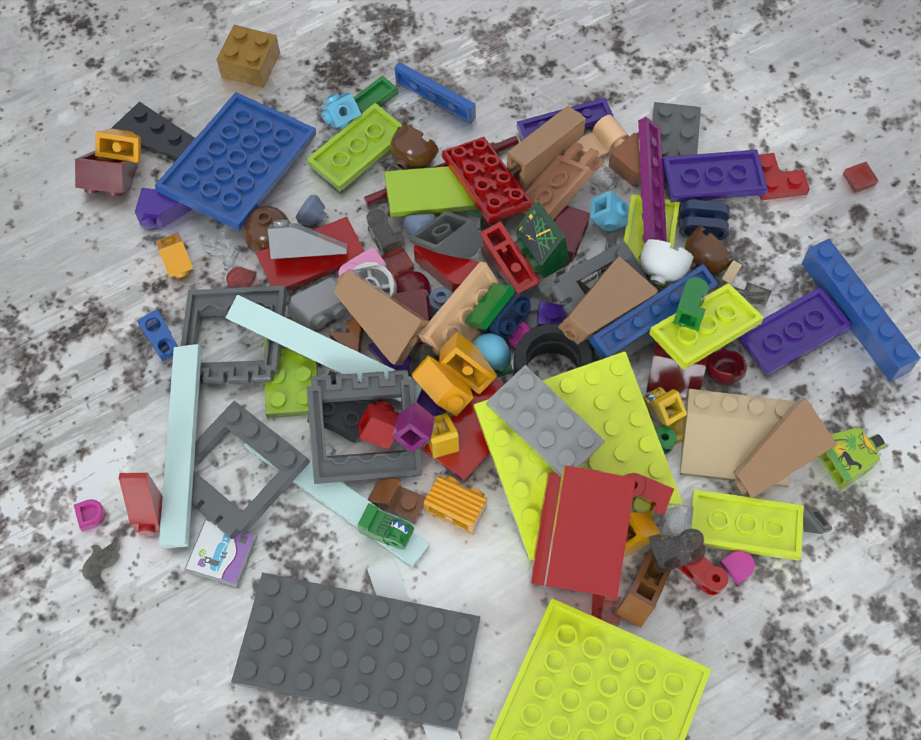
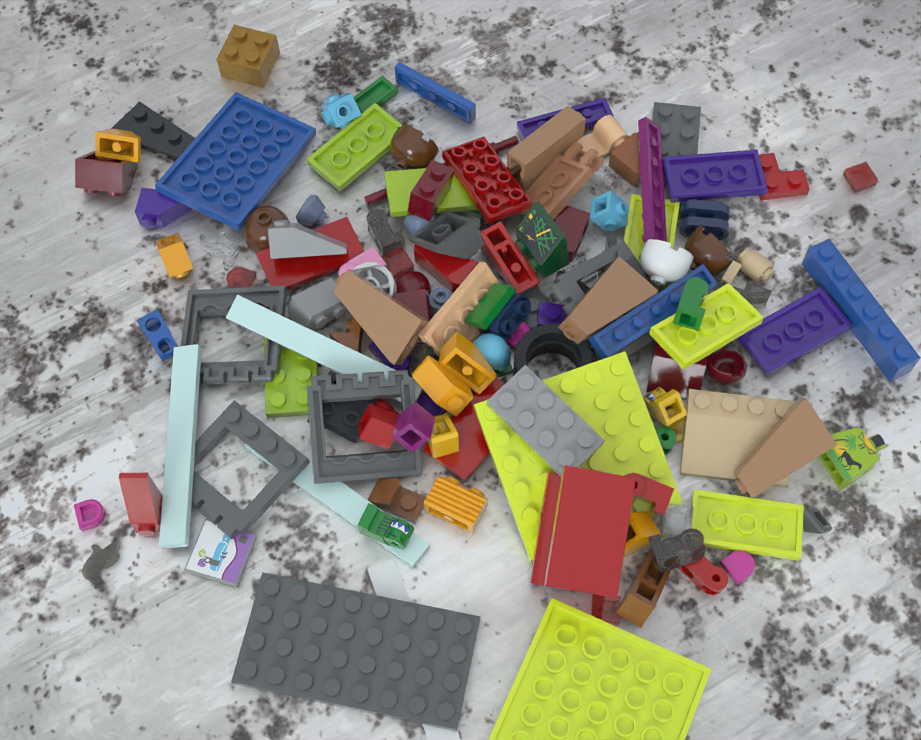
none -> dark red brick [408,160,454,222]
none -> tan brick [736,248,775,284]

